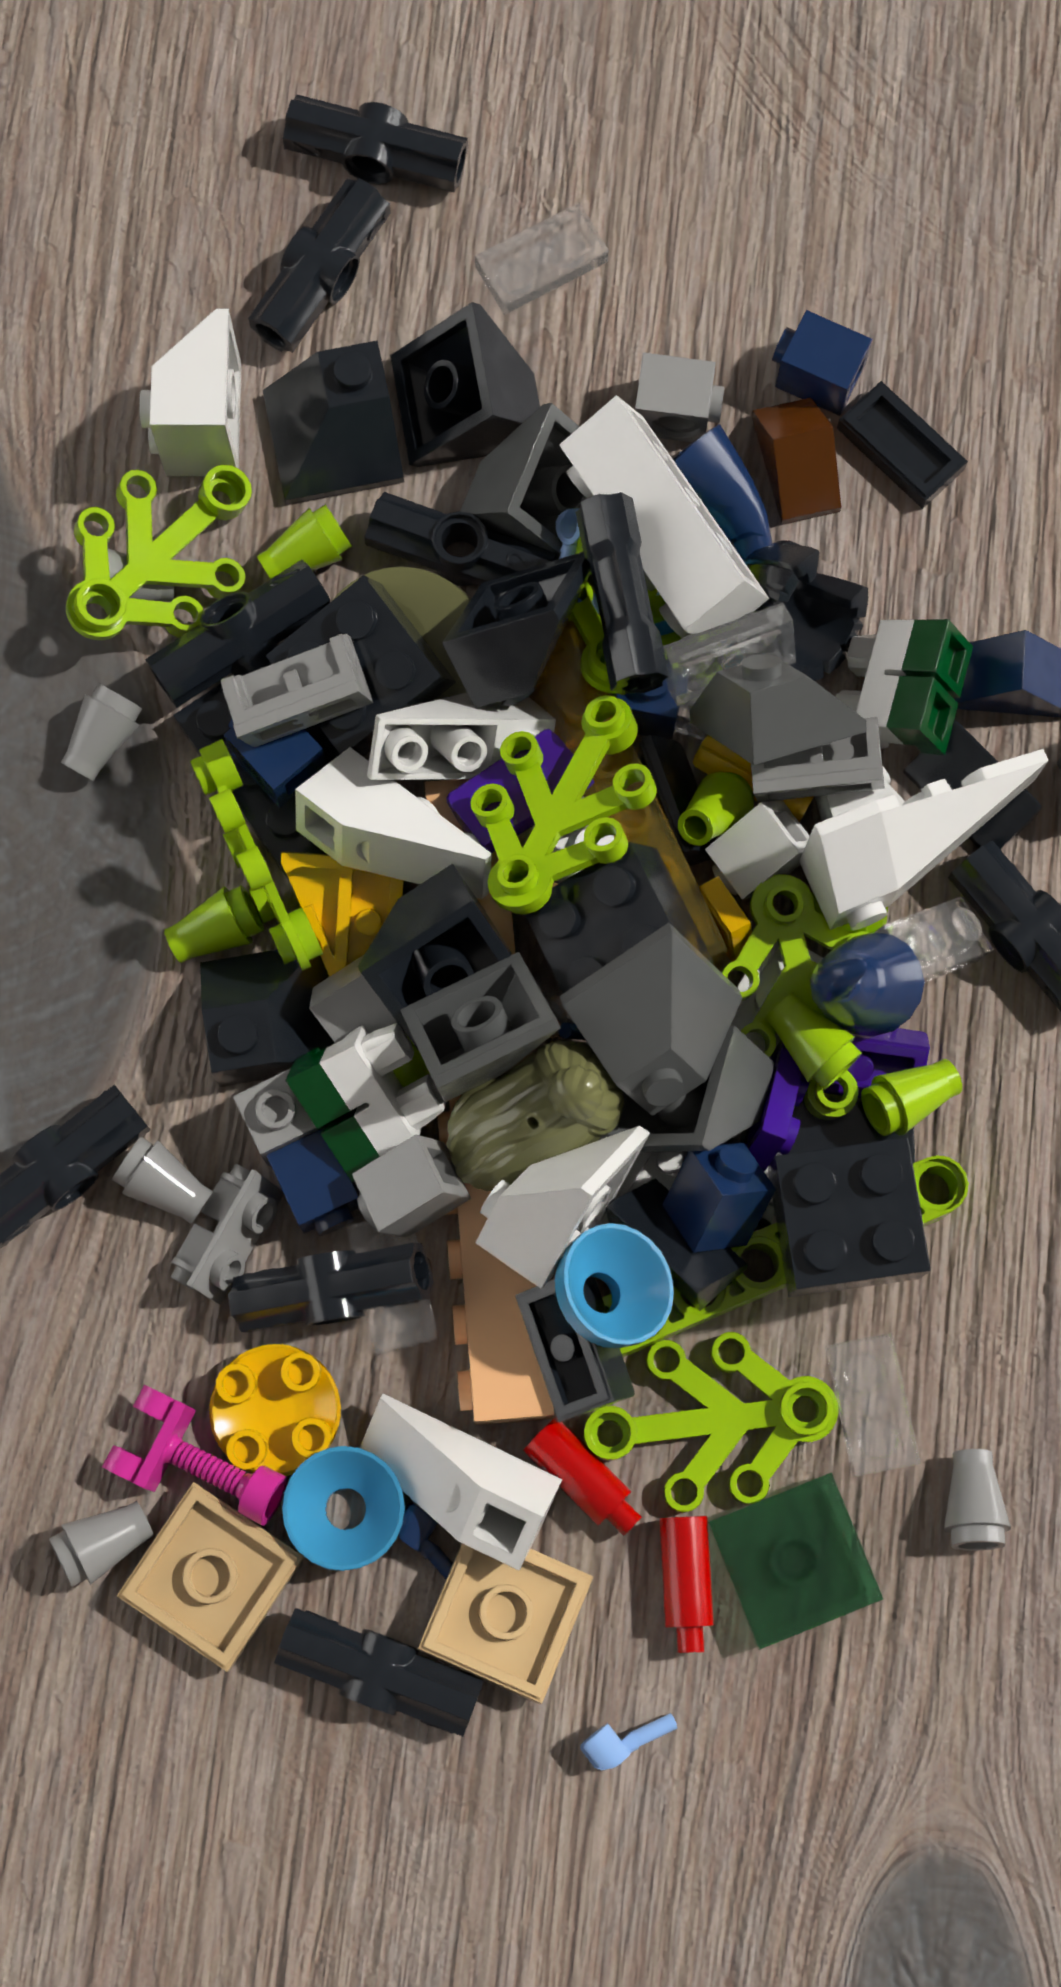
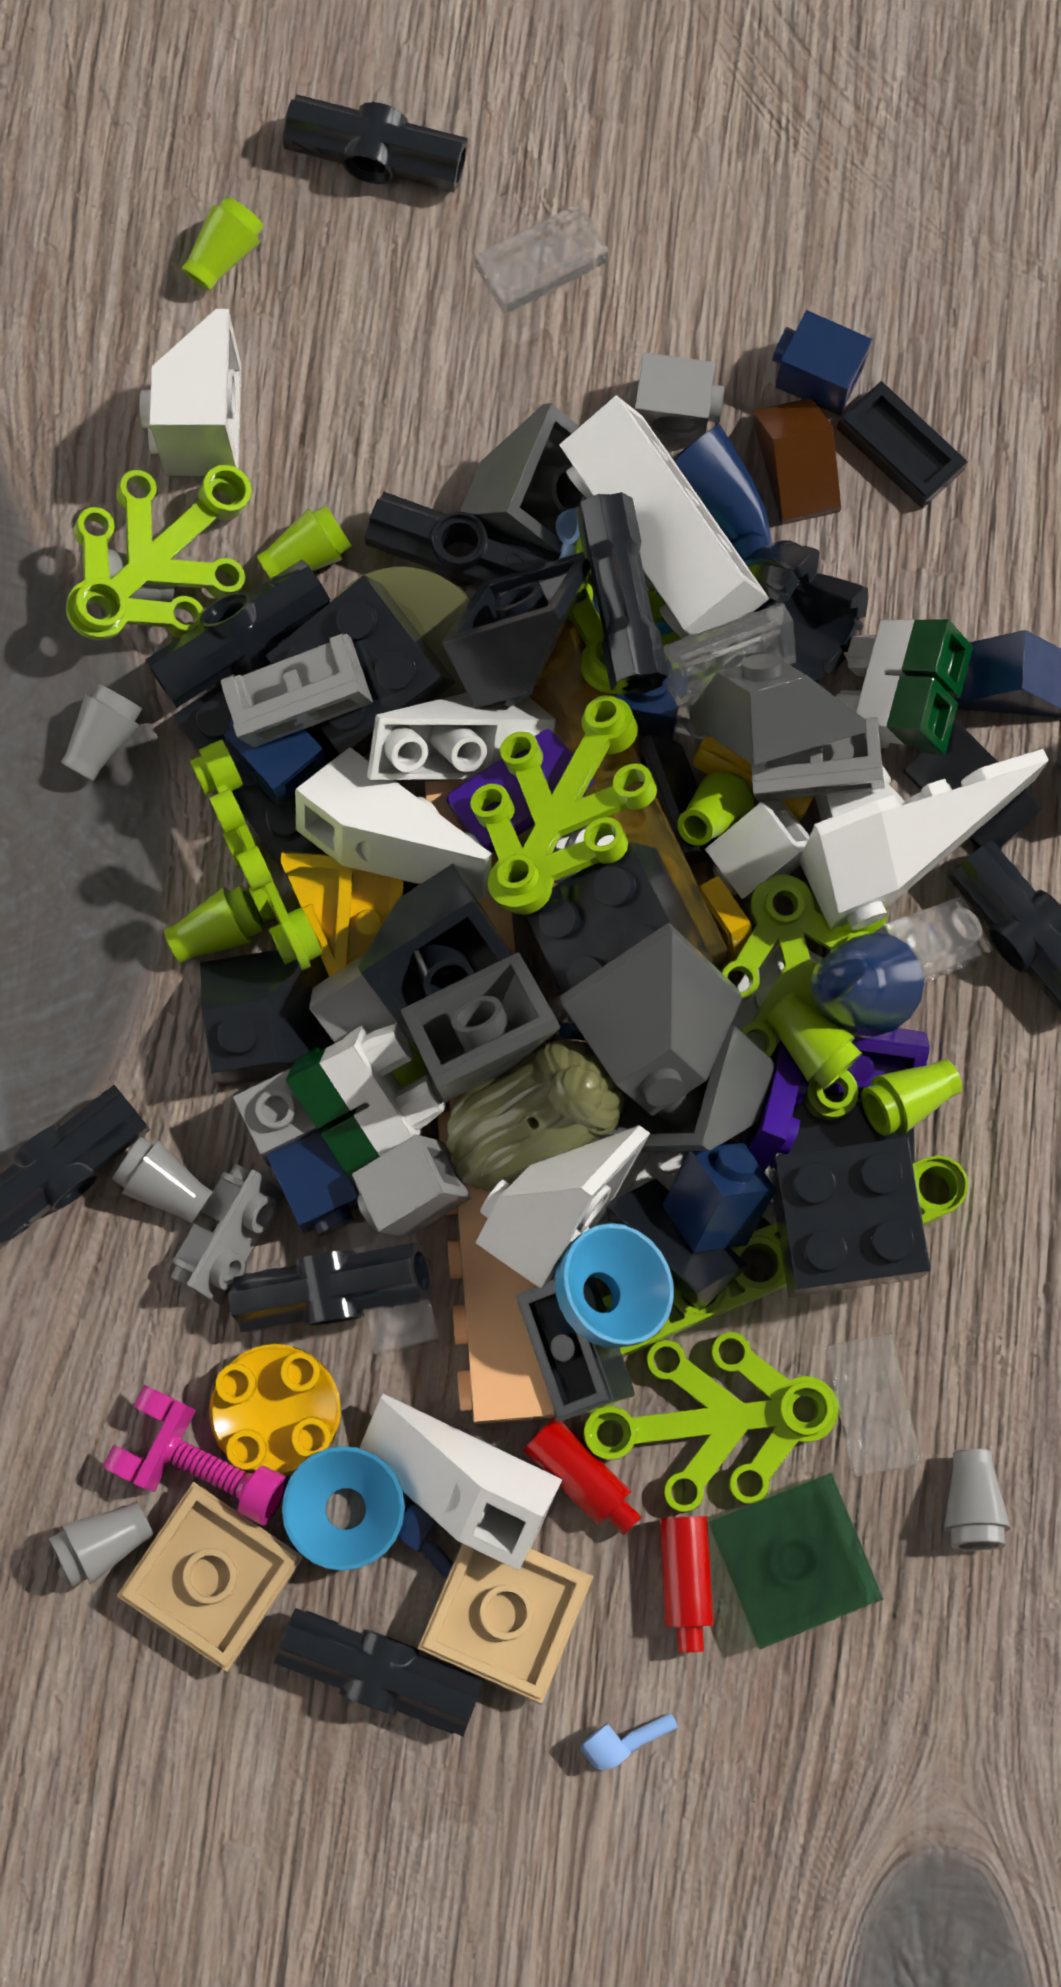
black piece [248,178,391,353] -> none
black slope [263,340,404,505] -> none
black slope [390,302,540,467] -> none
none -> lime cone [181,196,264,291]

